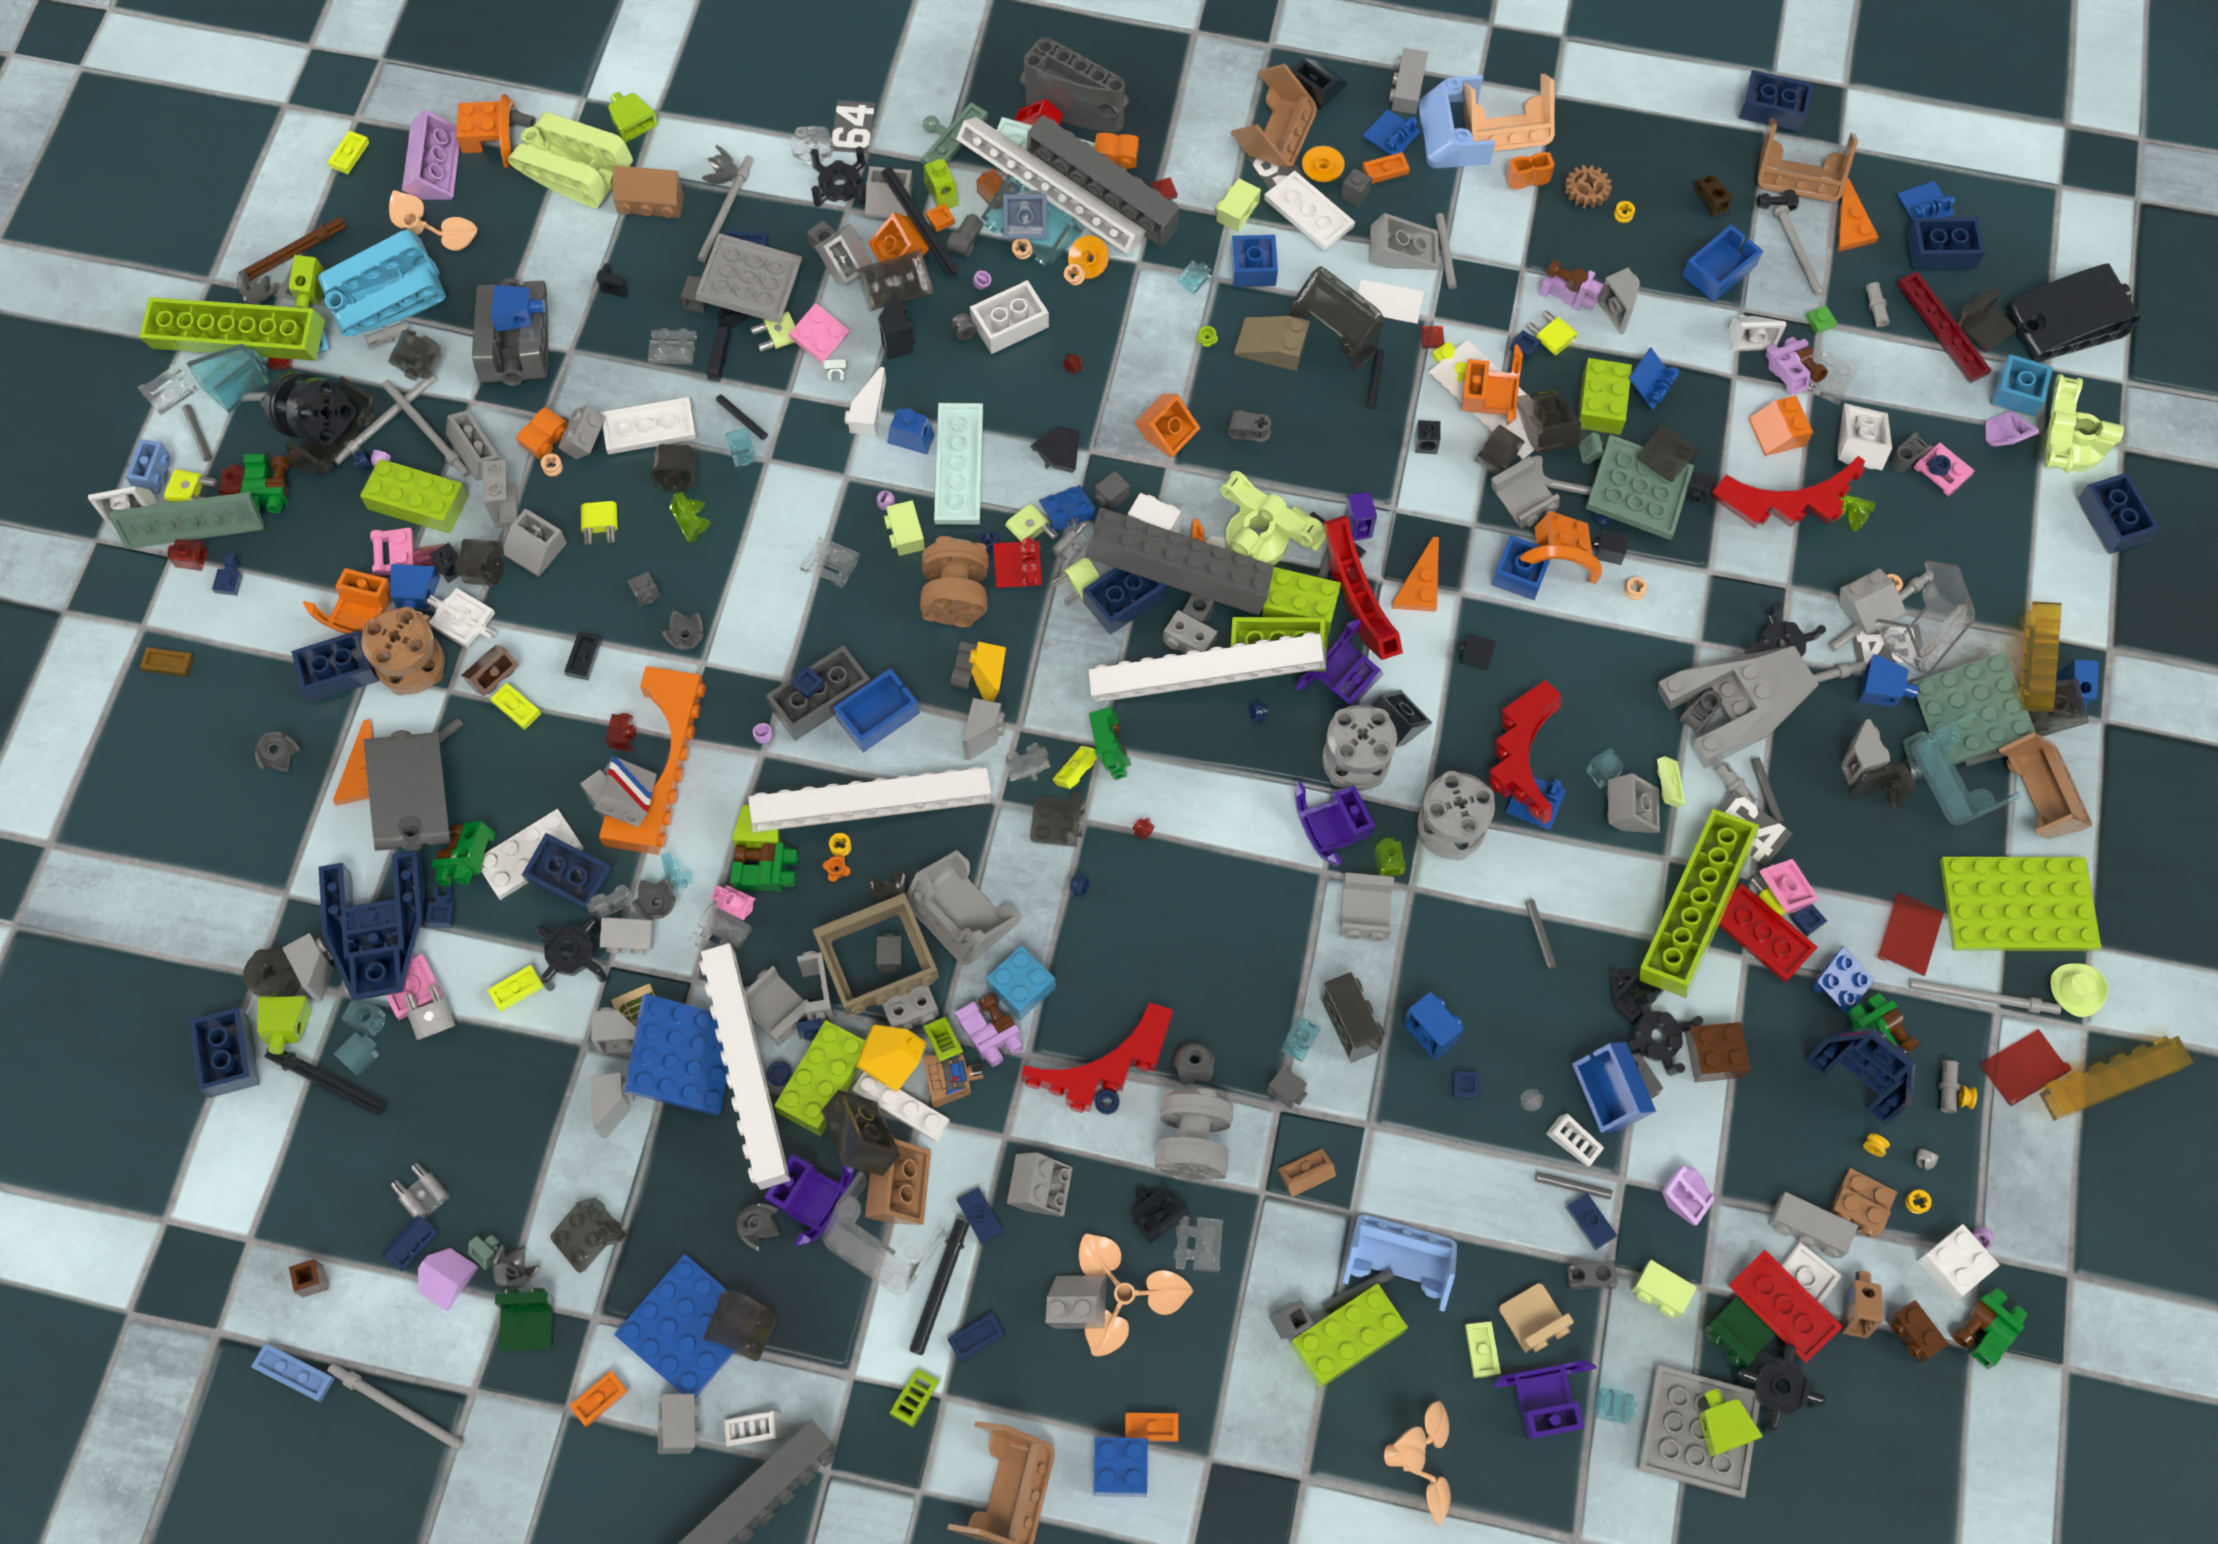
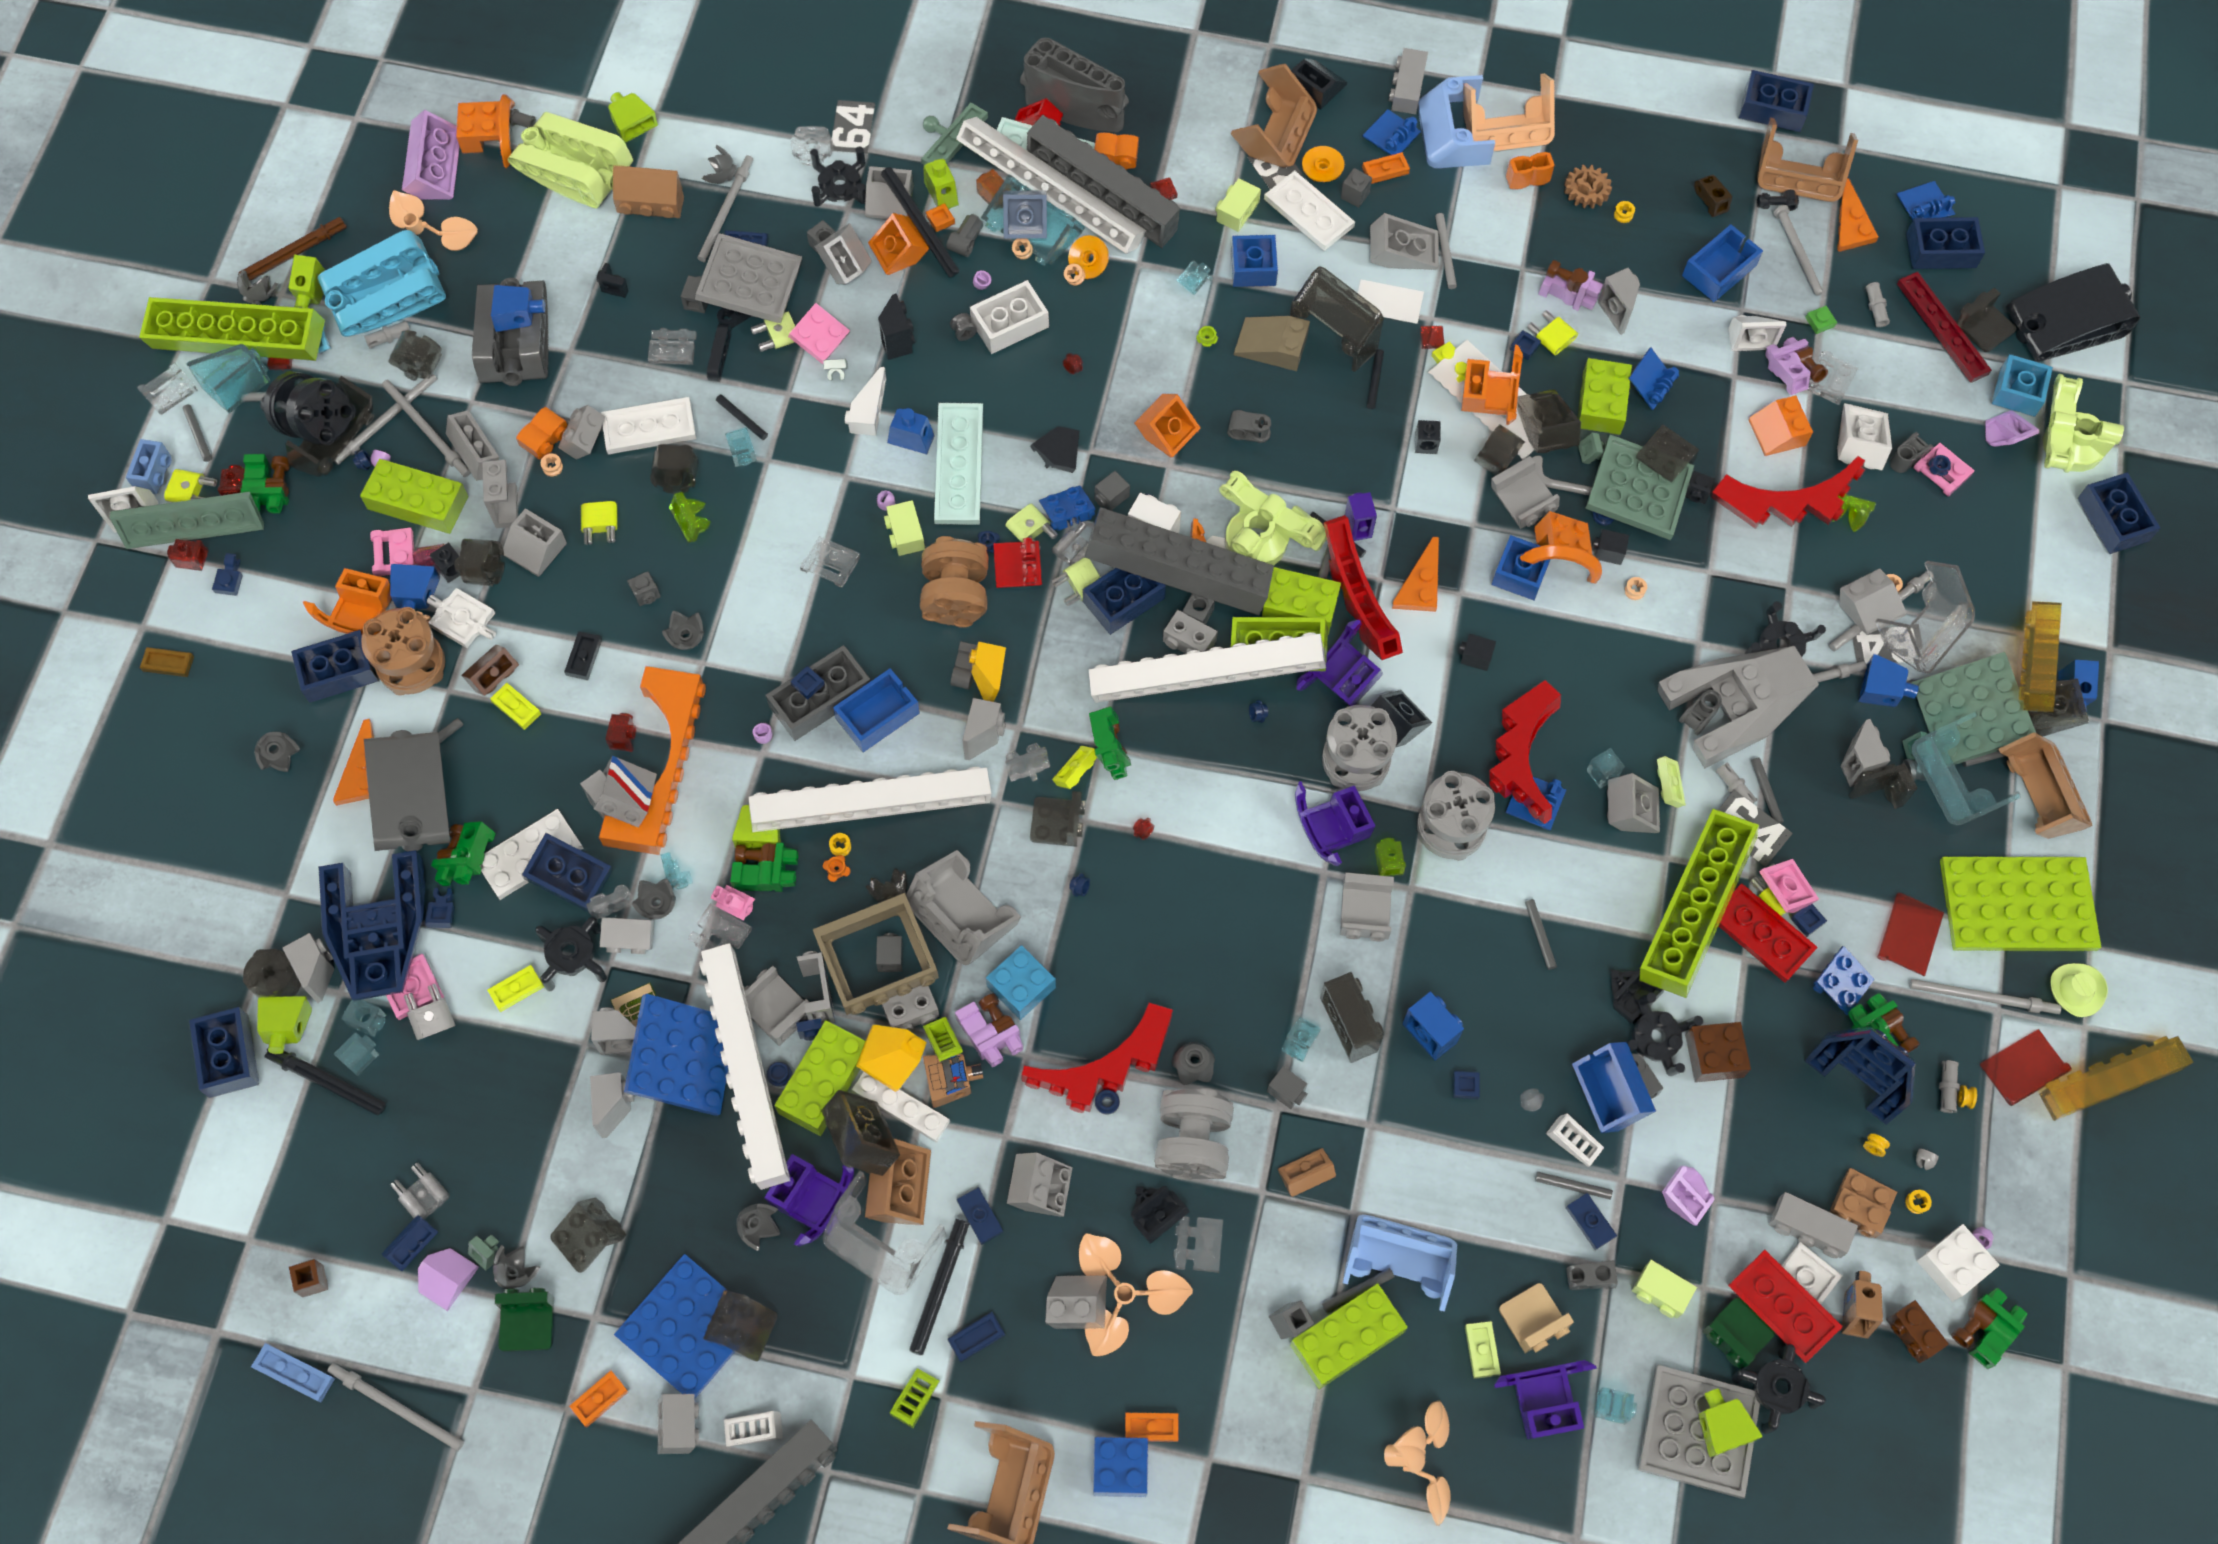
neon yellow plate [328,131,370,174] -> none
clear smoke brick [856,250,934,312] -> none

